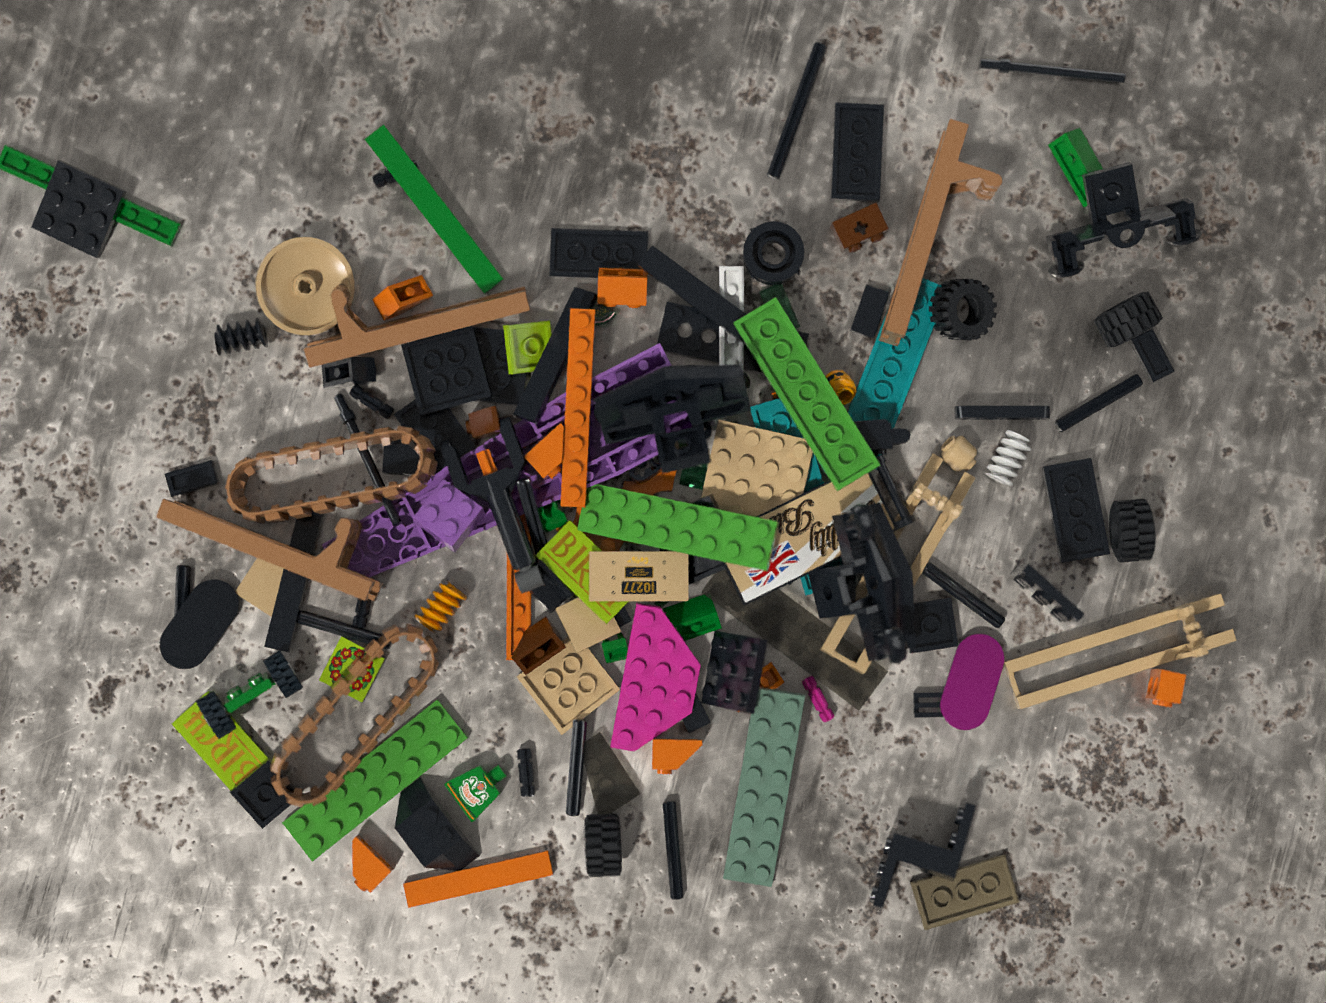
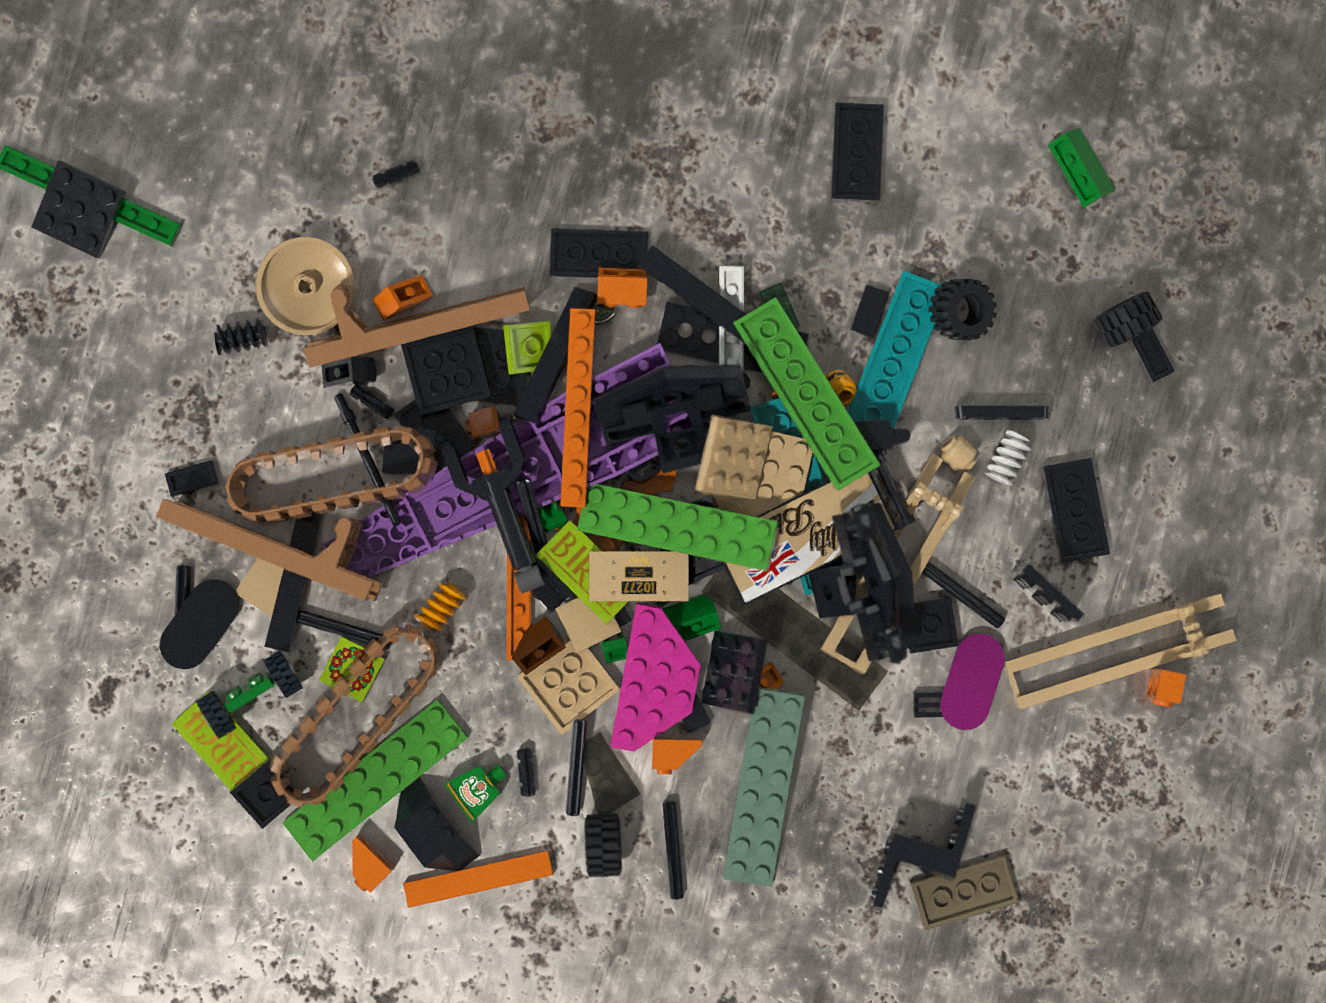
black axle [352,598,371,628] -> none
green tile [364,124,504,295] -> none
medium lavender brick [413,479,485,552] -> none
orange slope [524,423,564,479] -> none
clear green tile [679,464,707,490] -> none
black piece [743,221,805,285] -> none
black axle [767,42,826,180] -> none
dark pink axle [802,676,834,722] -> none
reddish brown brick [830,202,889,254] -> none
medium nougat piece [879,119,1003,346] -> none
black bar [979,58,1125,83] -> none
black piece [1046,162,1202,278] -> none
black axle [1055,374,1143,432] -> none
black tyre [1109,498,1156,563] -> none
none -> tan plate [696,416,772,499]

